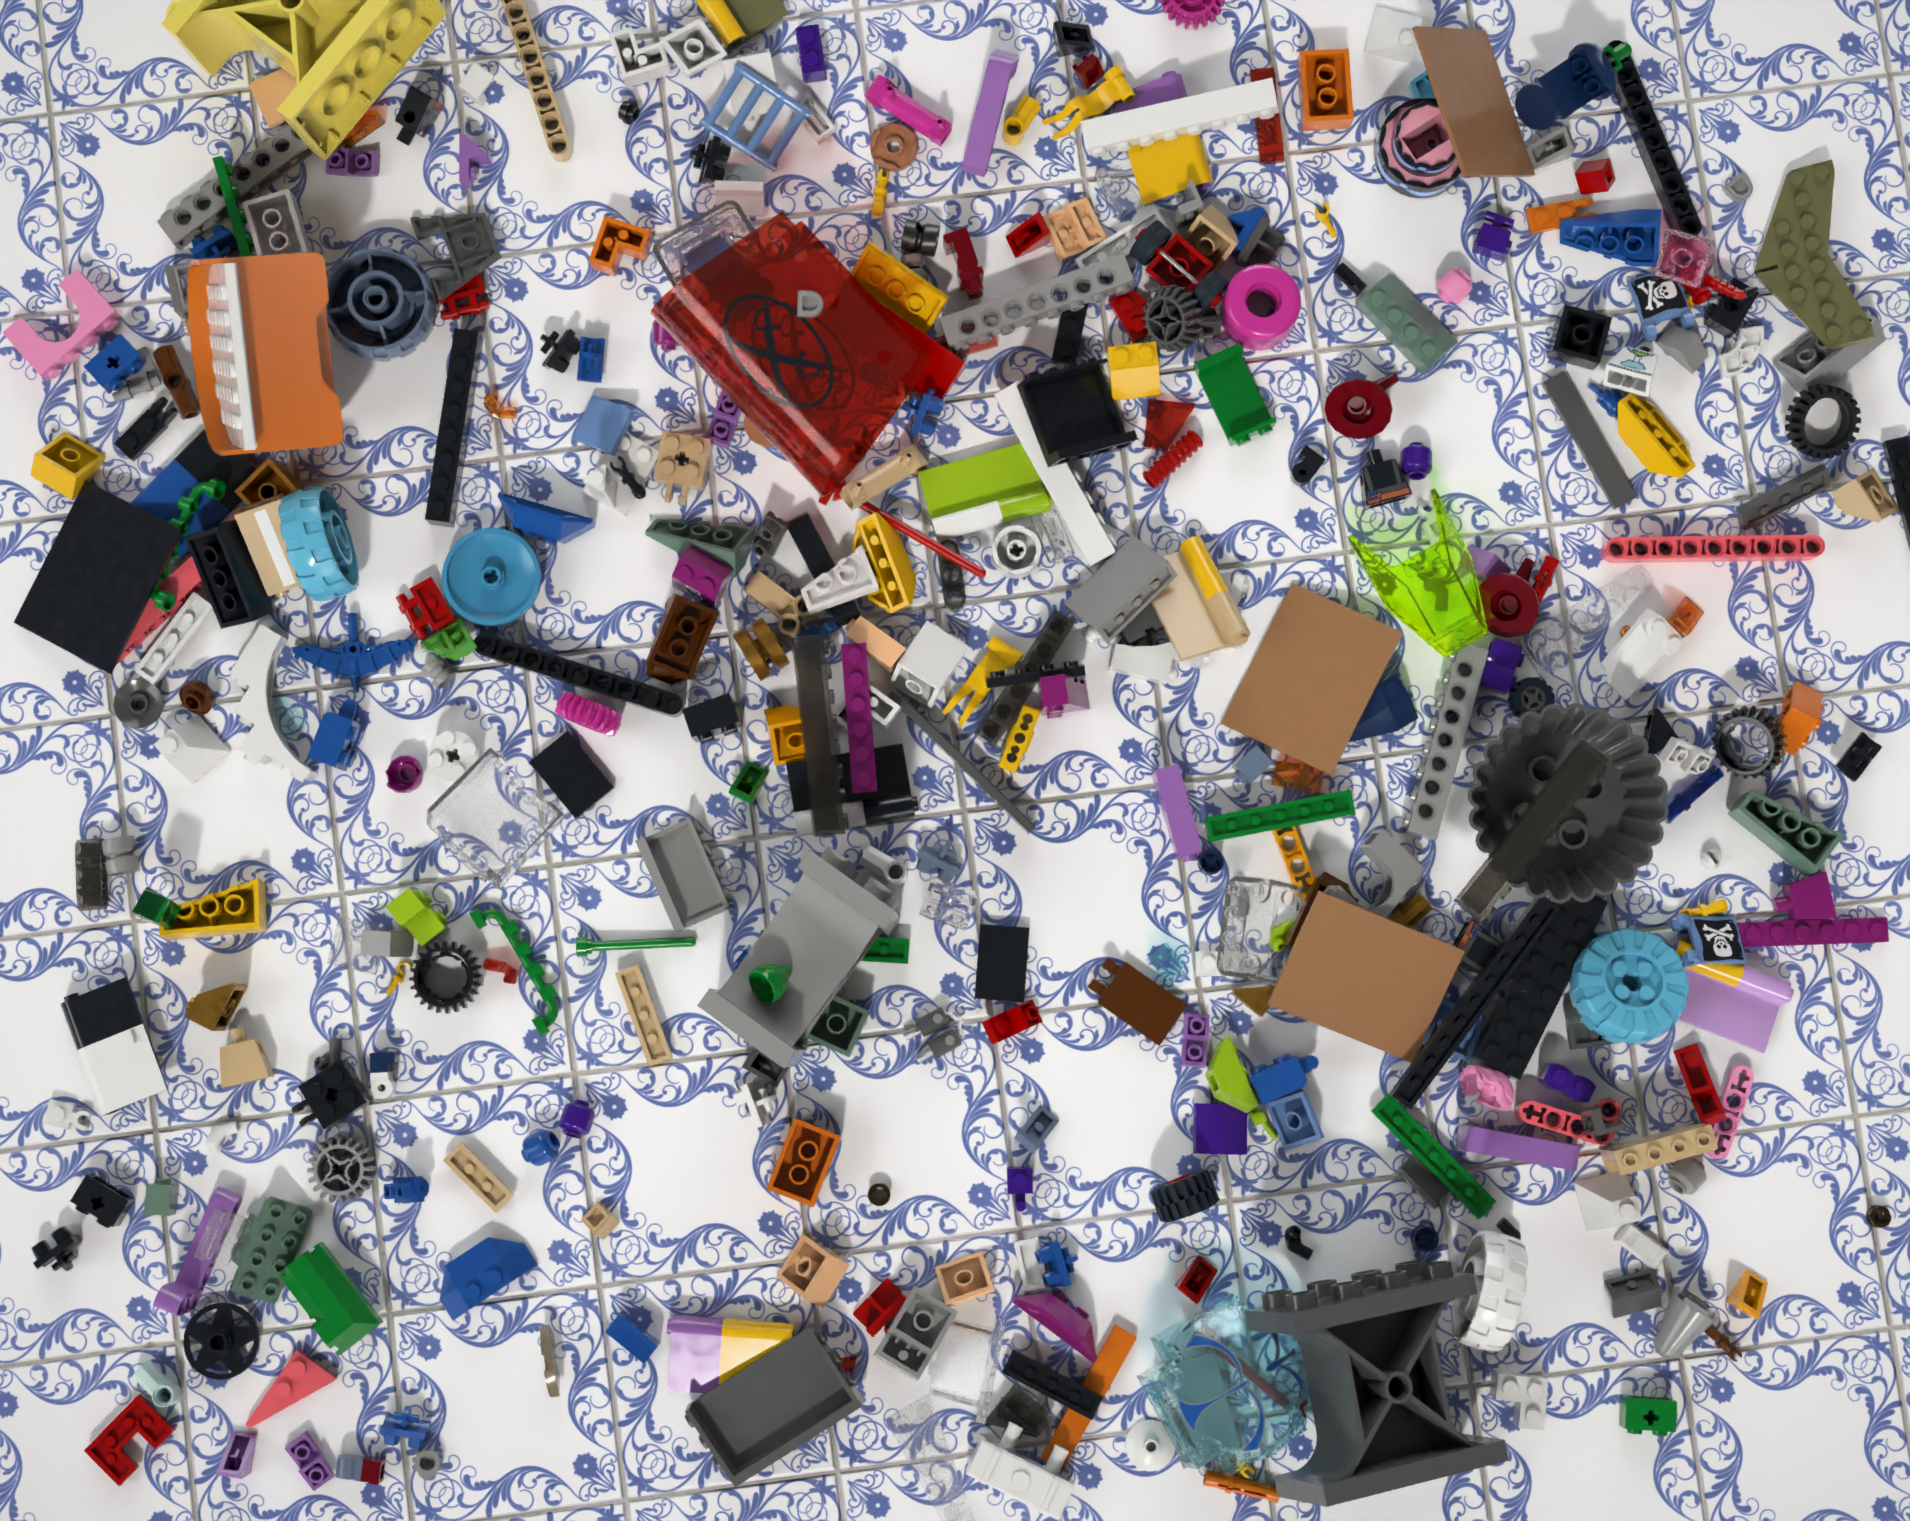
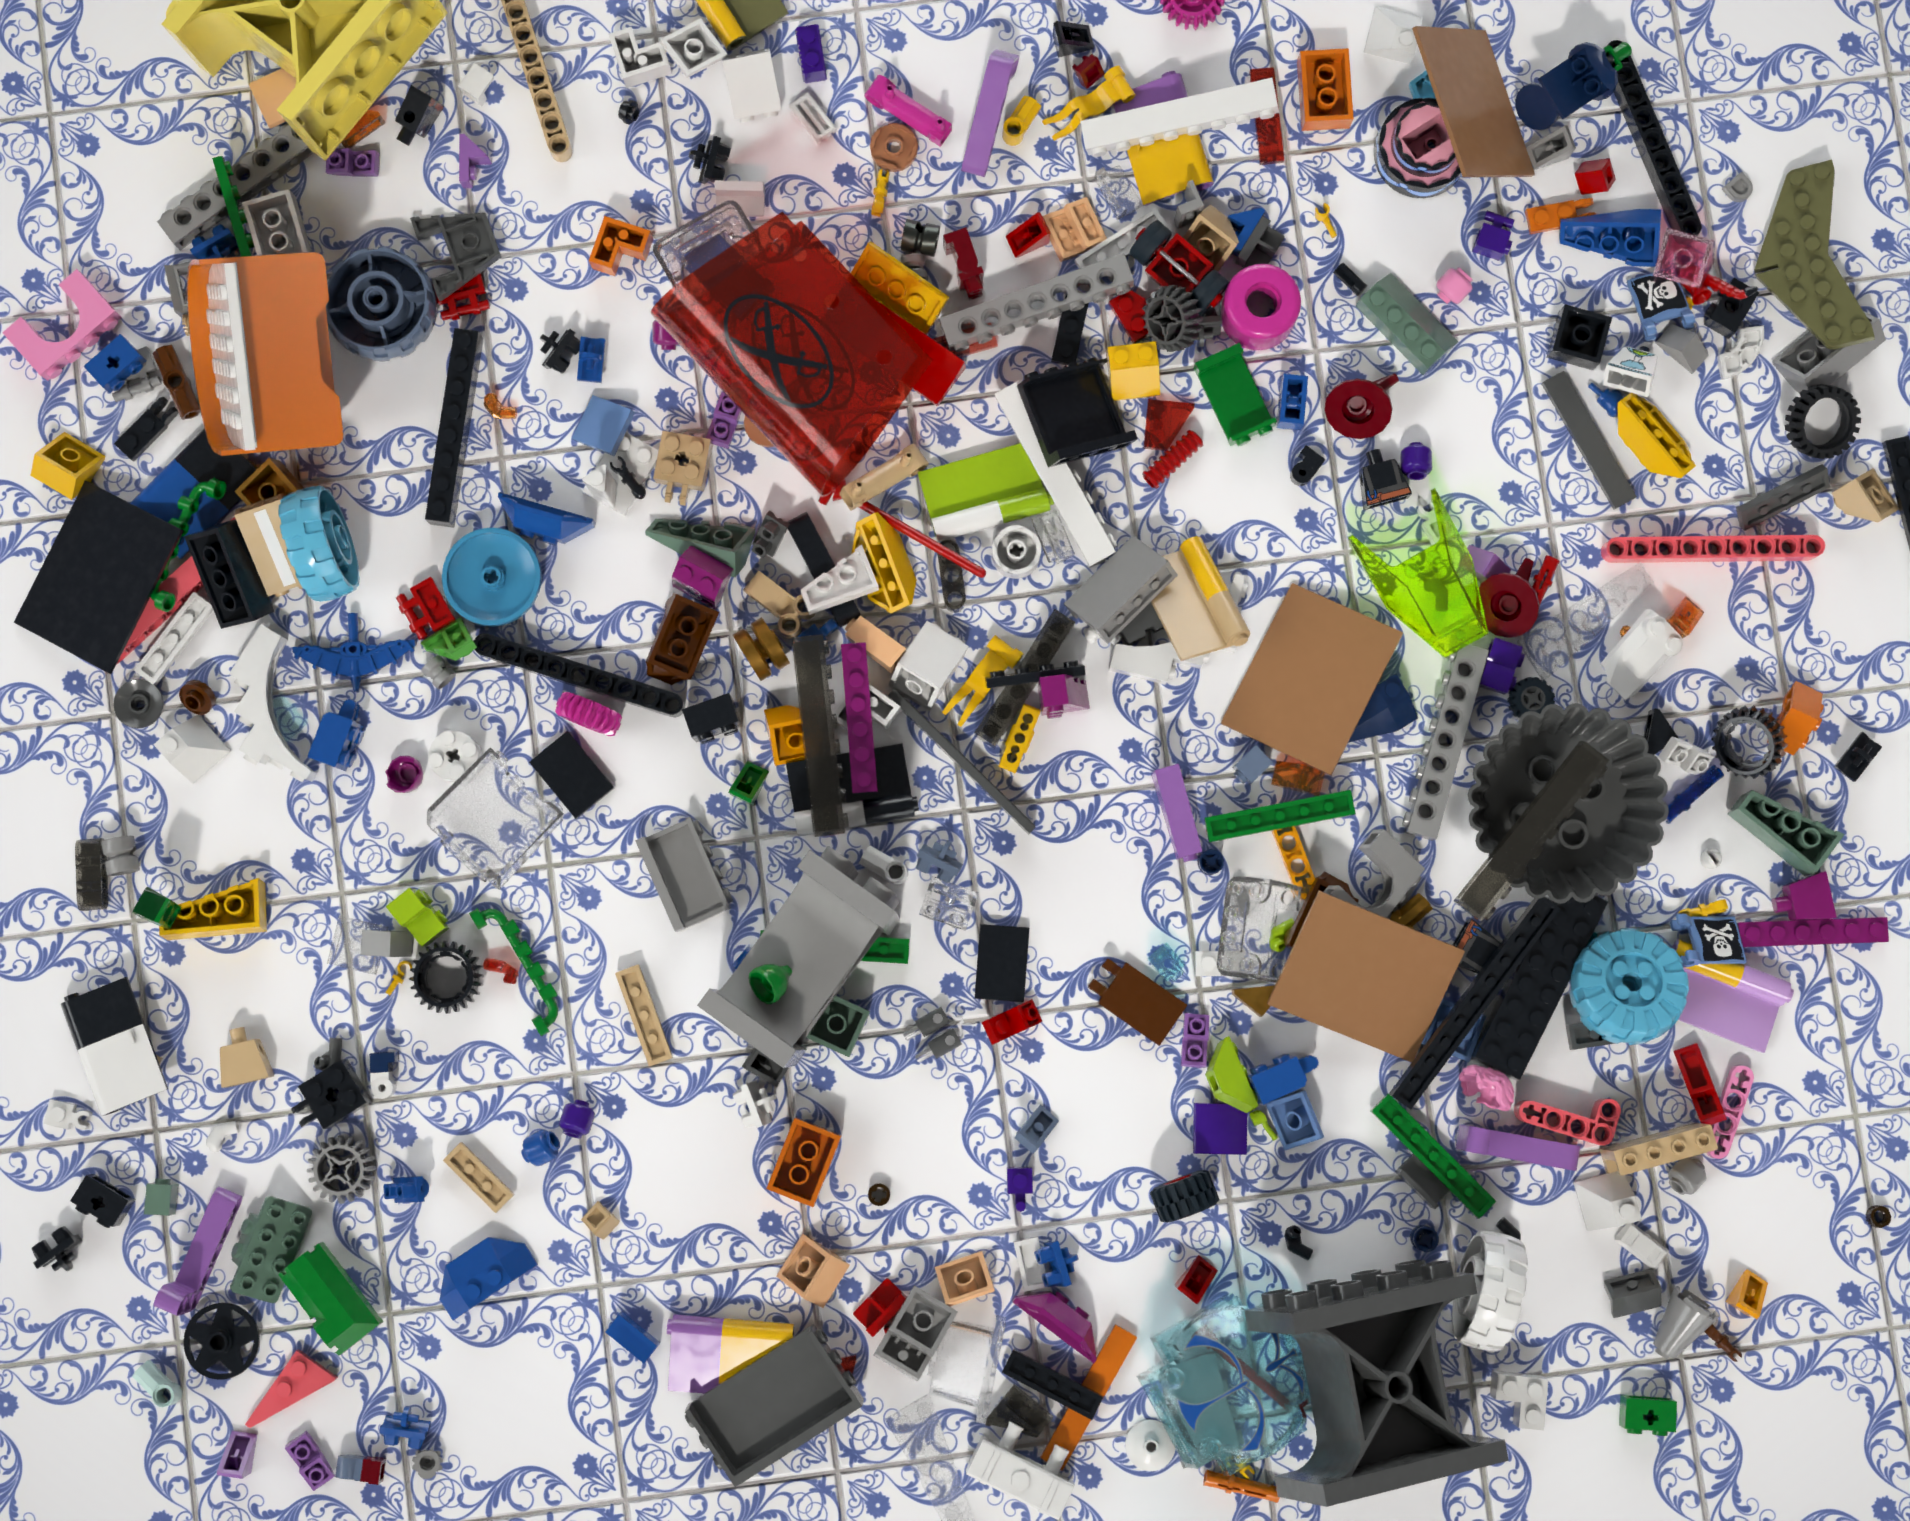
red plate [84,1394,176,1486] -> none
pearl gold slope [185,983,248,1031] -> none
clear panel [194,1207,247,1266] -> none
dark tan tile [540,1324,560,1397] -> none
green piece [576,937,696,957] -> none
medium blue bar [699,62,812,172] -> none
light grey tile [797,290,824,318] -> none
blue hips [902,388,945,437] -> none
dark purple brick [1537,1063,1596,1103] -> none
dark grey panel [1579,1107,1626,1136] -> none
none -> blue brick [1276,374,1308,430]

